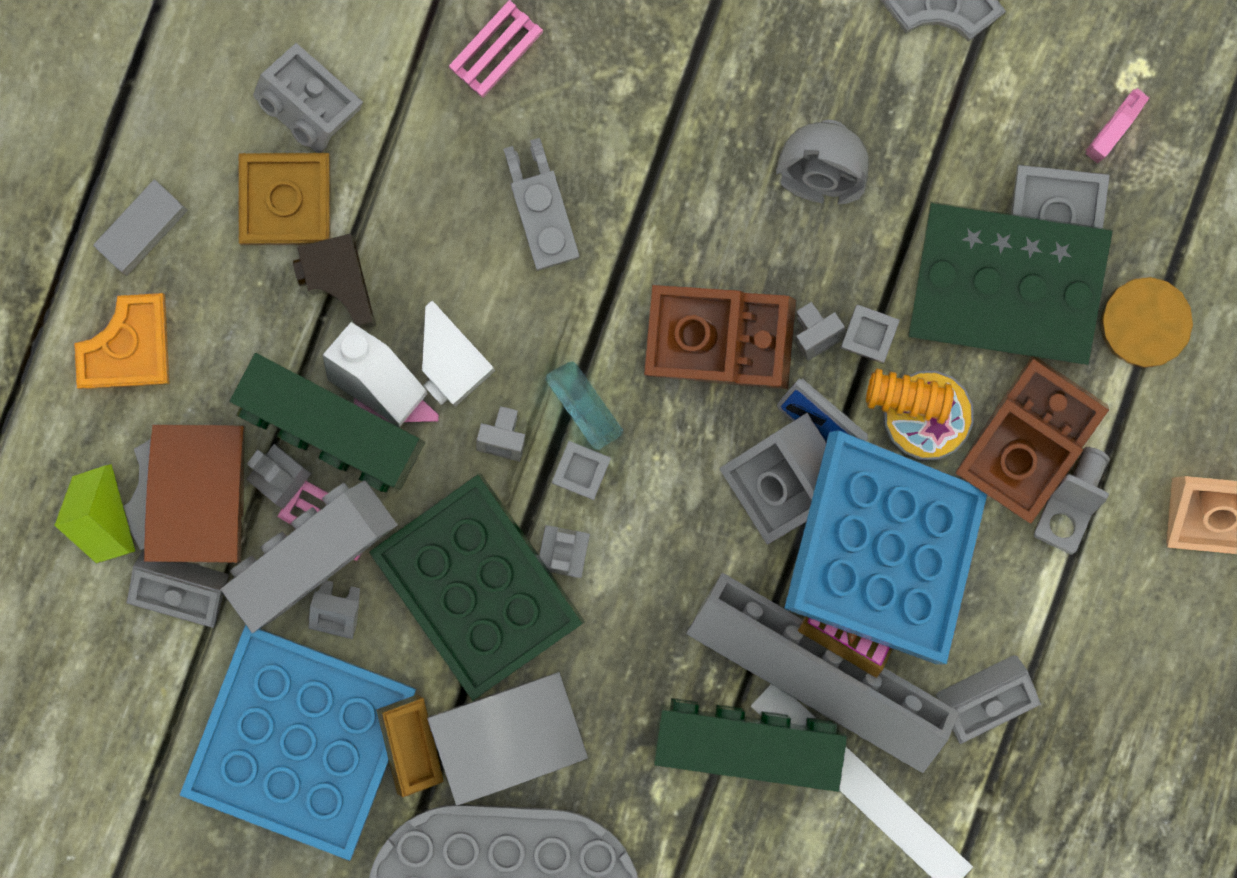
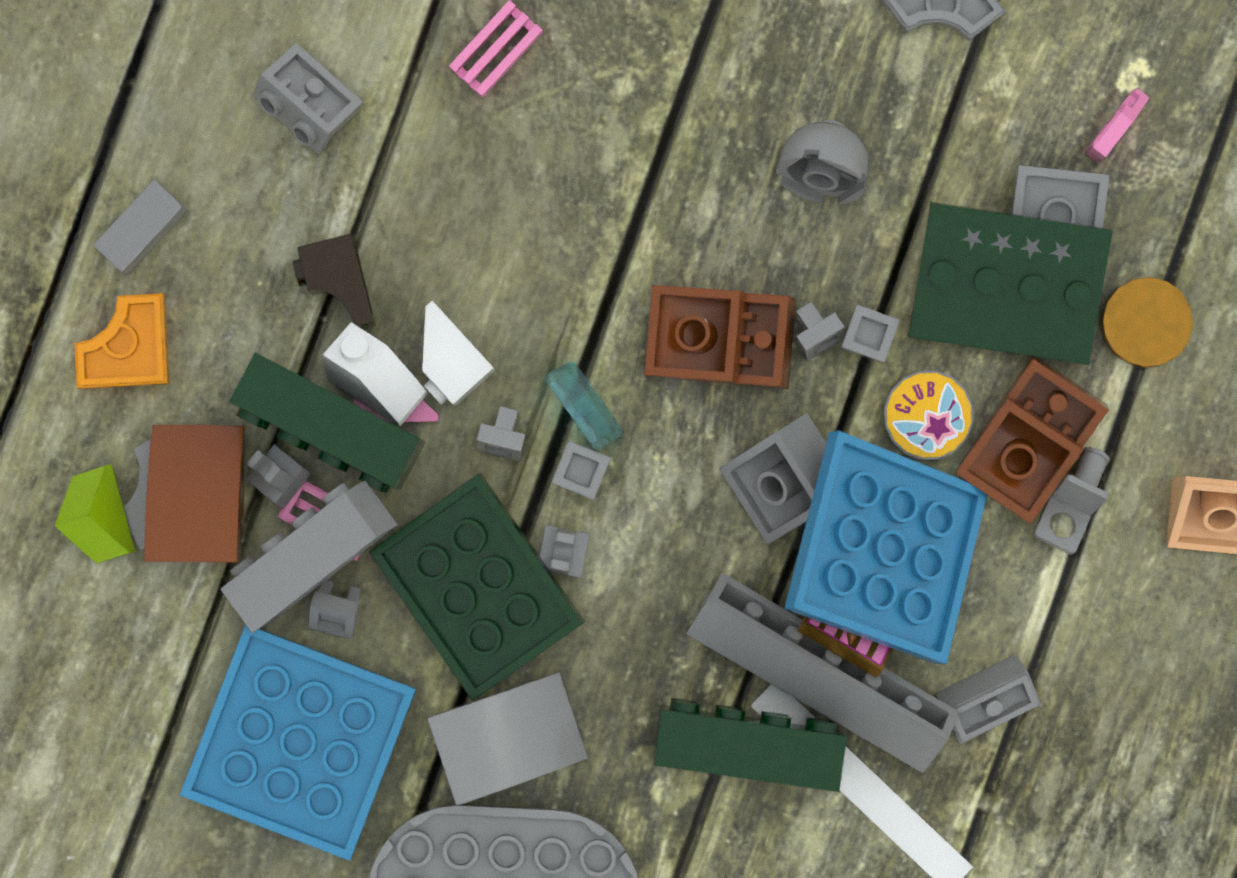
light grey slope [127,551,229,628] -> none
pearl gold tile [239,153,331,245] -> none
pearl gold tile [376,694,444,797] -> none
light grey hinge [503,138,580,271] -> none
slope [777,378,868,443] -> none
light orange piece [866,368,954,424] -> none

